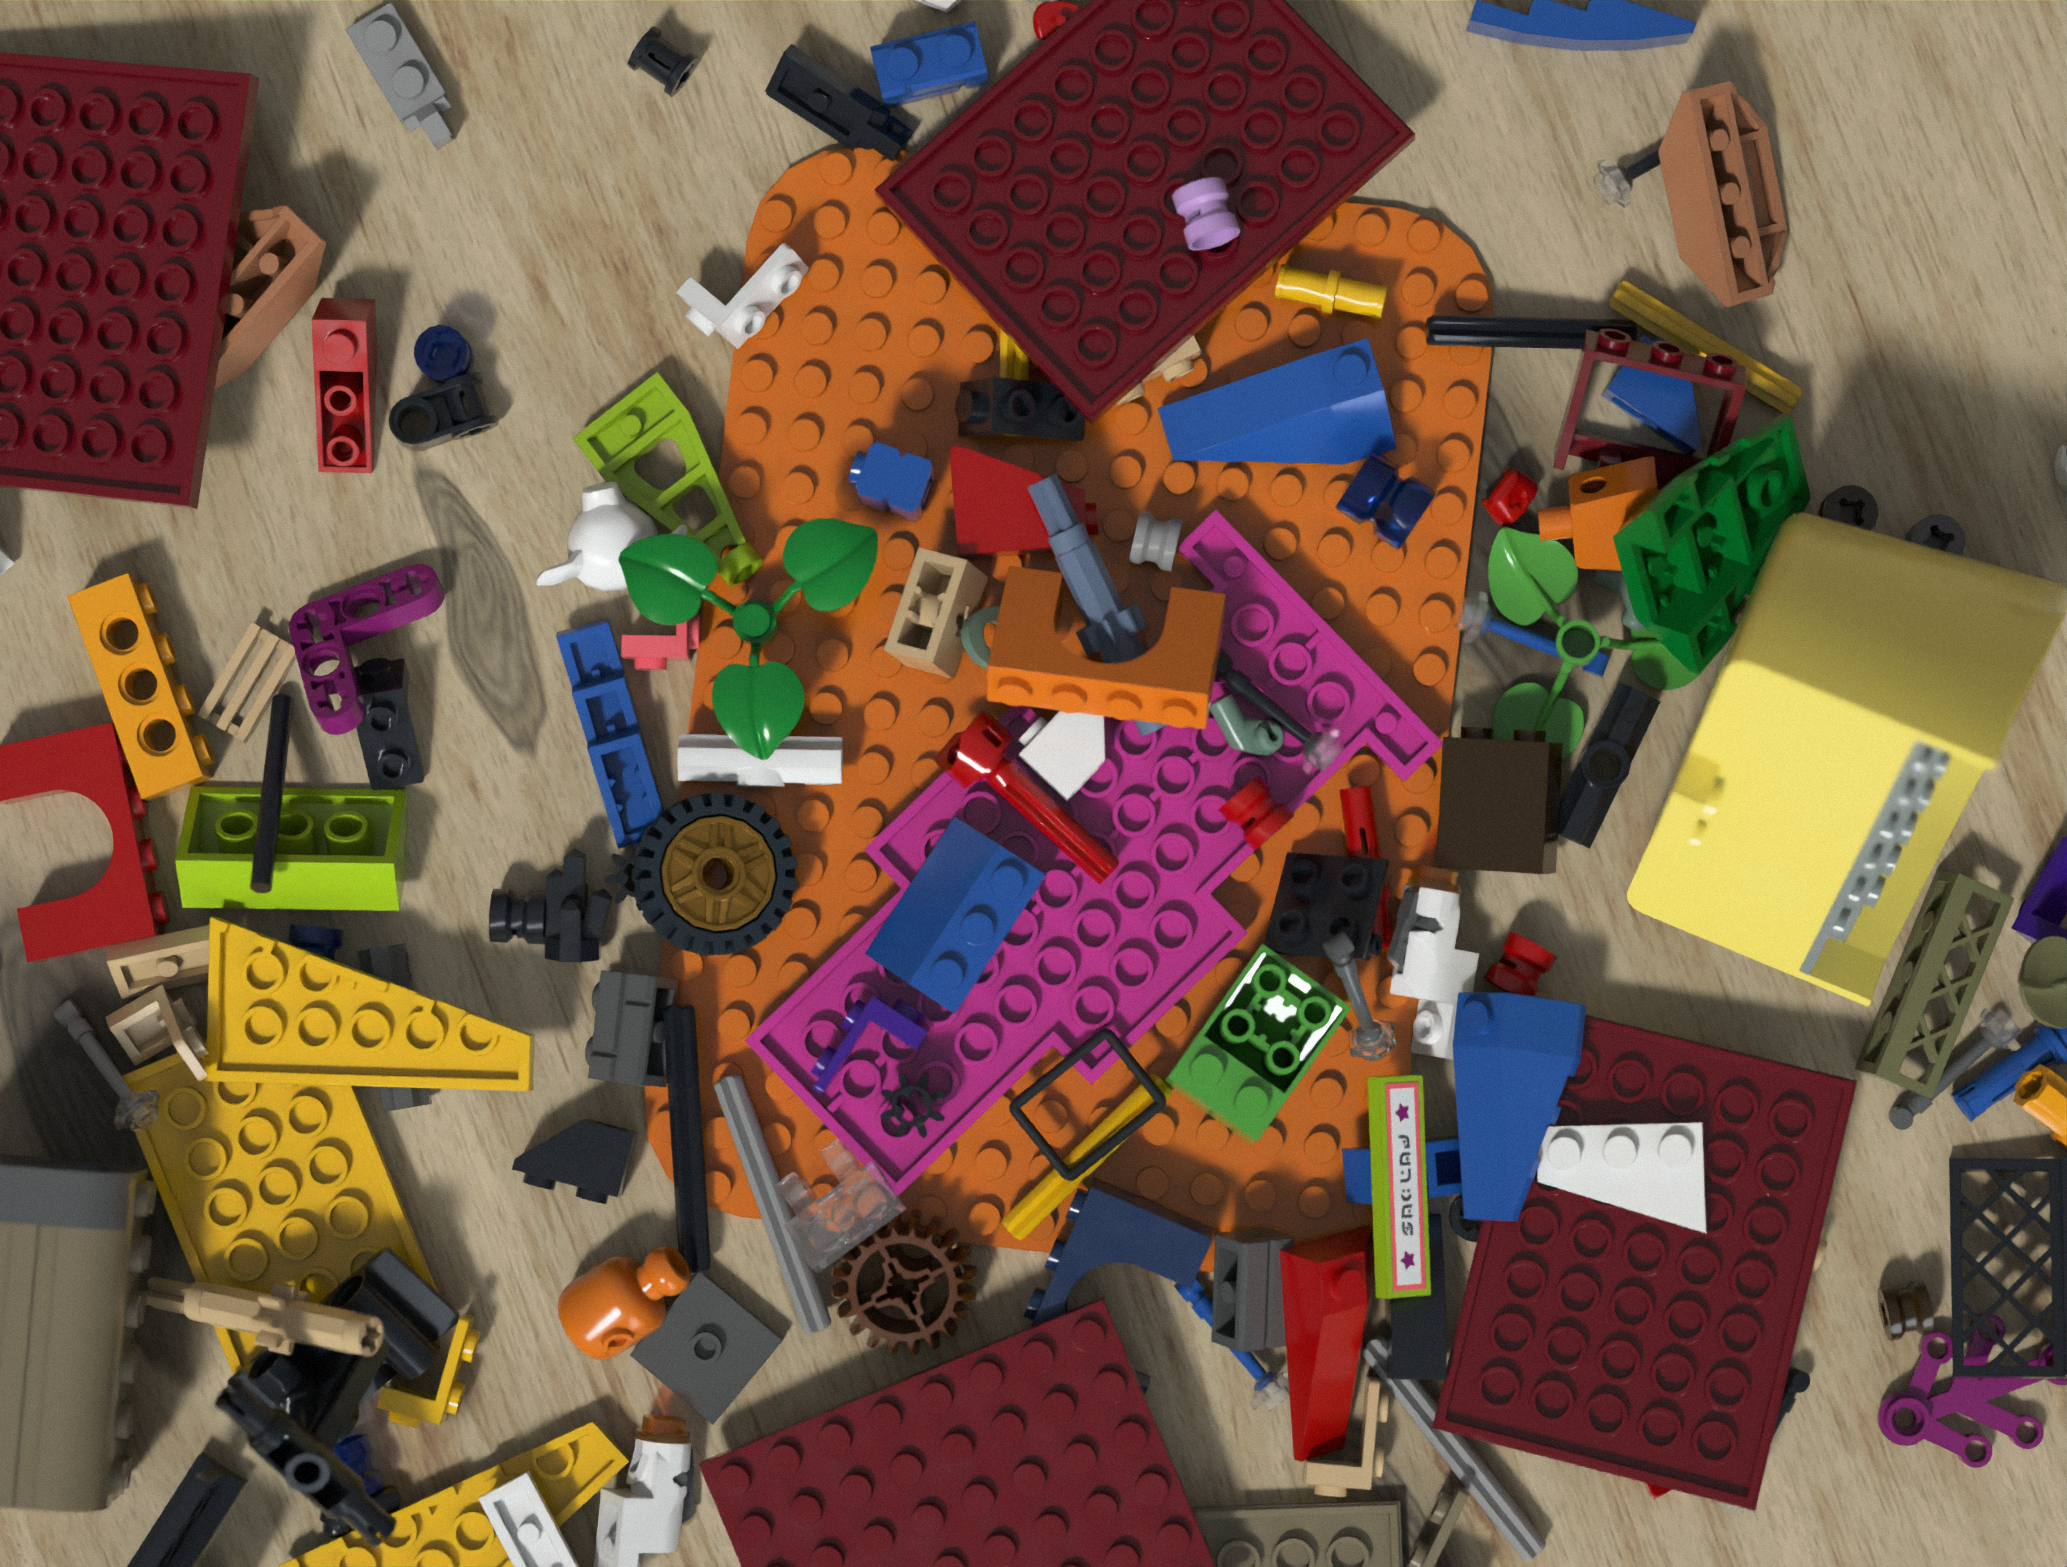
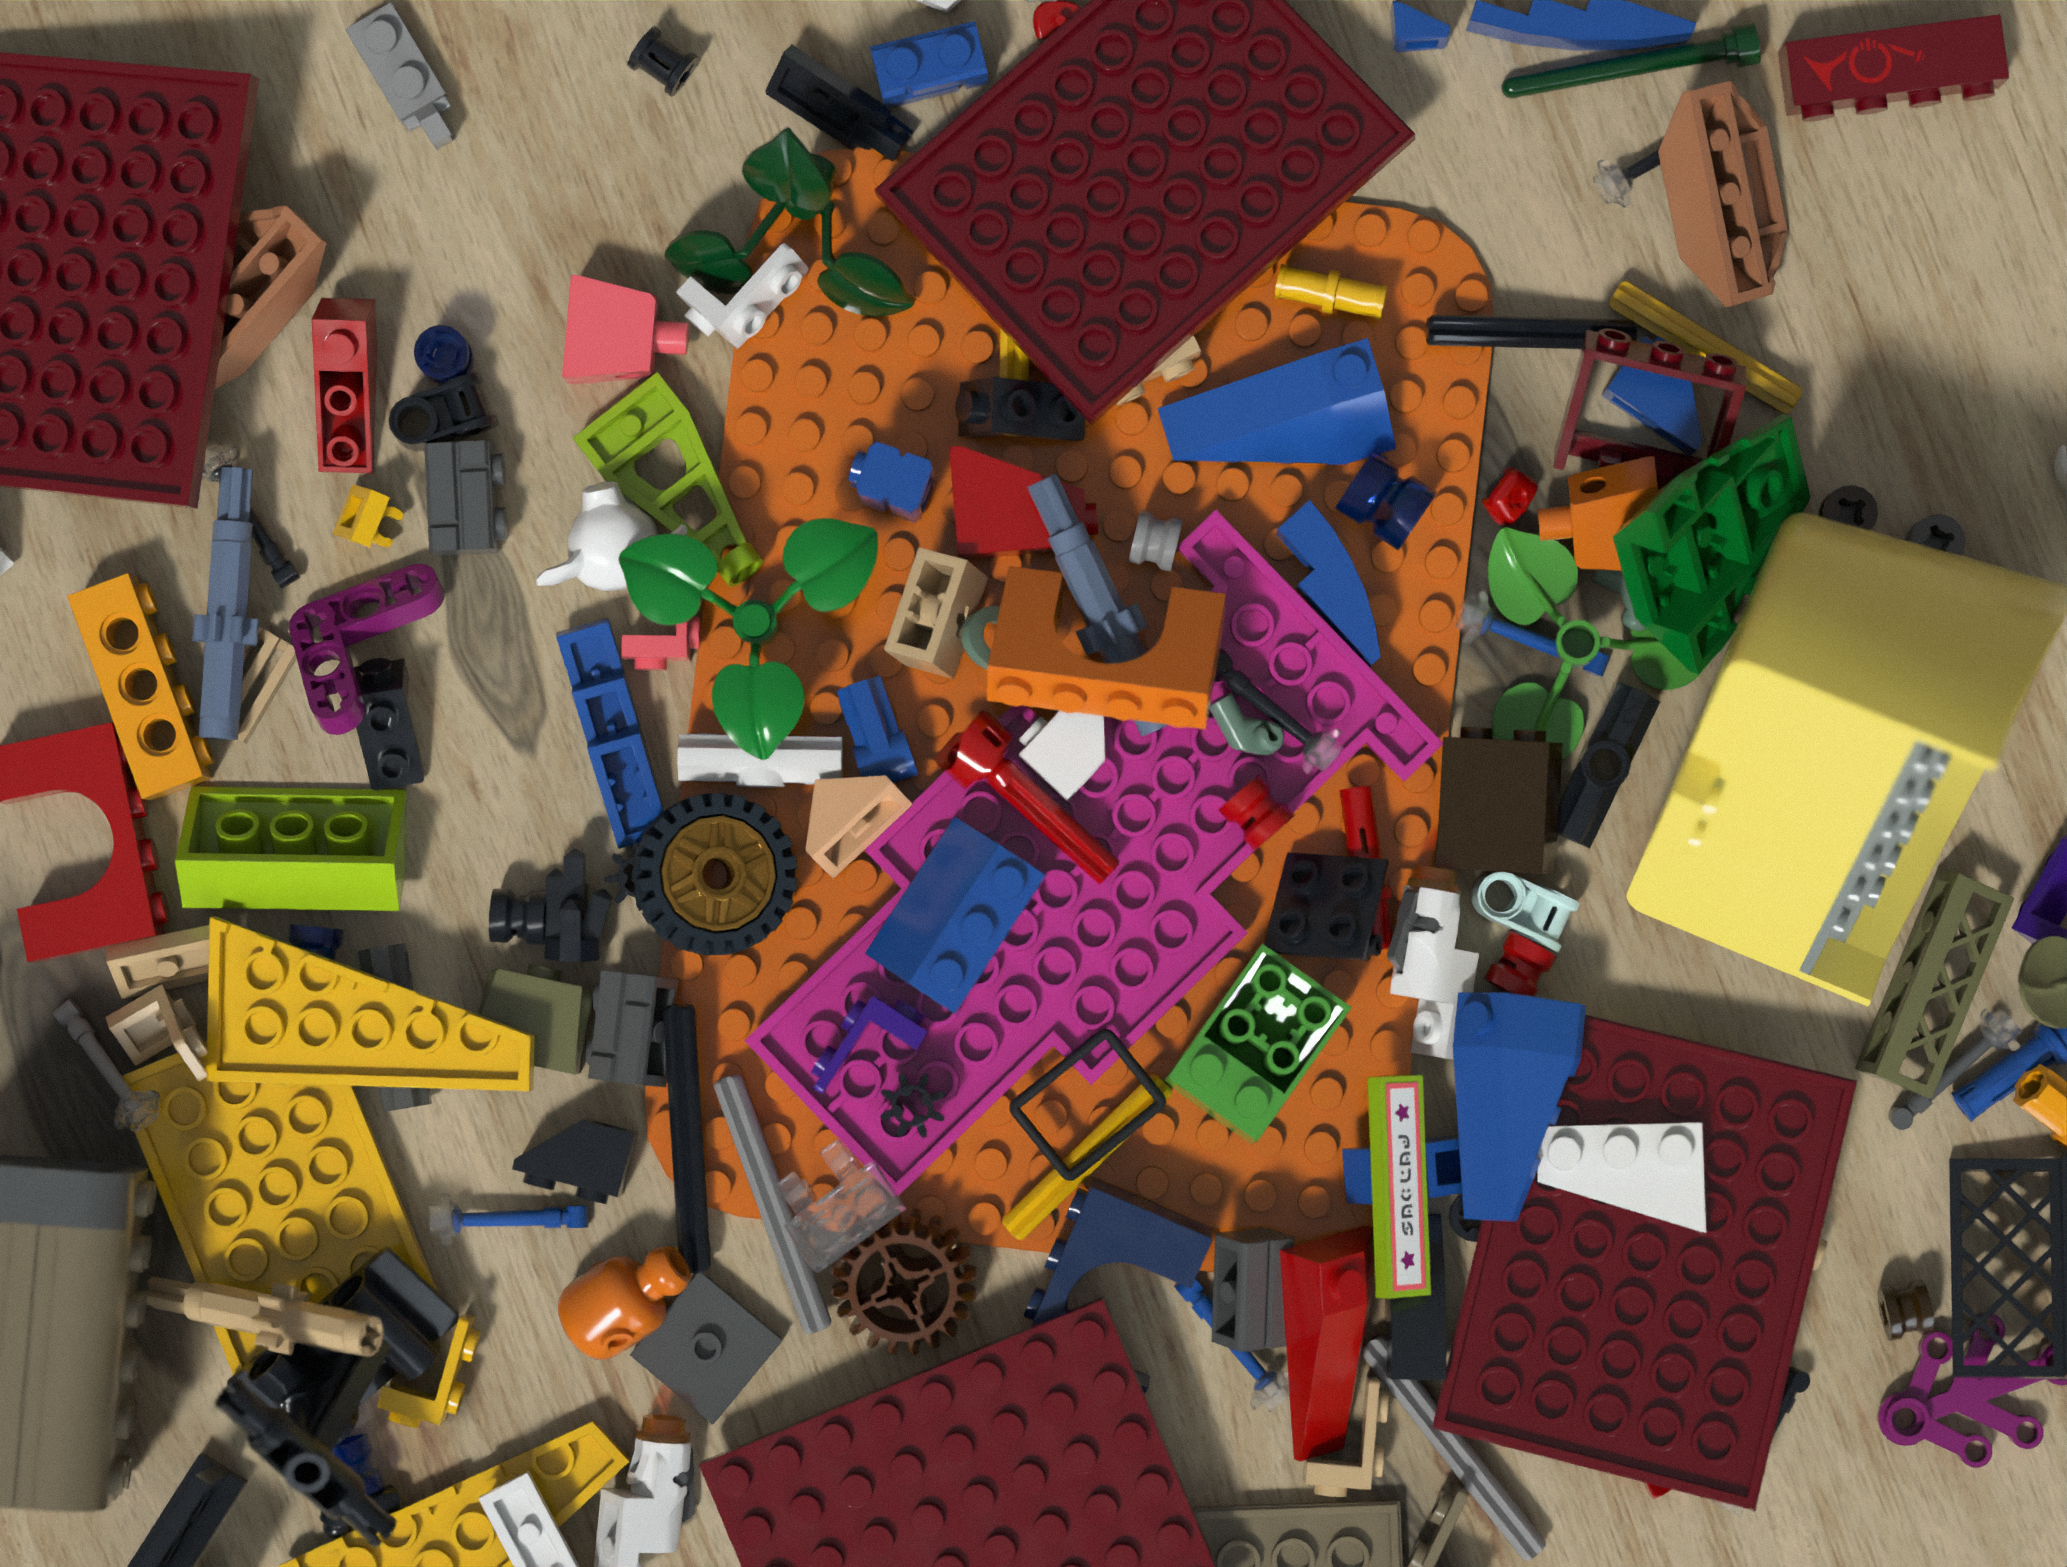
black bar [250,694,294,893] -> none
lavender wheel [1172,177,1240,250] -> none
piece [1323,932,1397,1061] -> none
none -> sand blue piece [192,467,259,740]
none -> black piece [202,442,301,589]
none -> yellow tile [332,484,404,548]
none -> dark grey brick [424,440,508,556]
none -> blue piece [429,1193,589,1248]
none -> olive torso [479,964,593,1075]
none -> coral torso [562,275,689,384]
none -> dark green plant [664,127,916,316]
none -> light nougat slope [805,776,913,879]
none -> blue piece [837,676,919,784]
none -> blue slope [1275,500,1381,667]
none -> blue slope [1390,0,1450,53]
none -> light aqua piece [1471,871,1581,953]
none -> dark green piece [1501,21,1761,98]
none -> dark red brick [1778,14,2009,122]

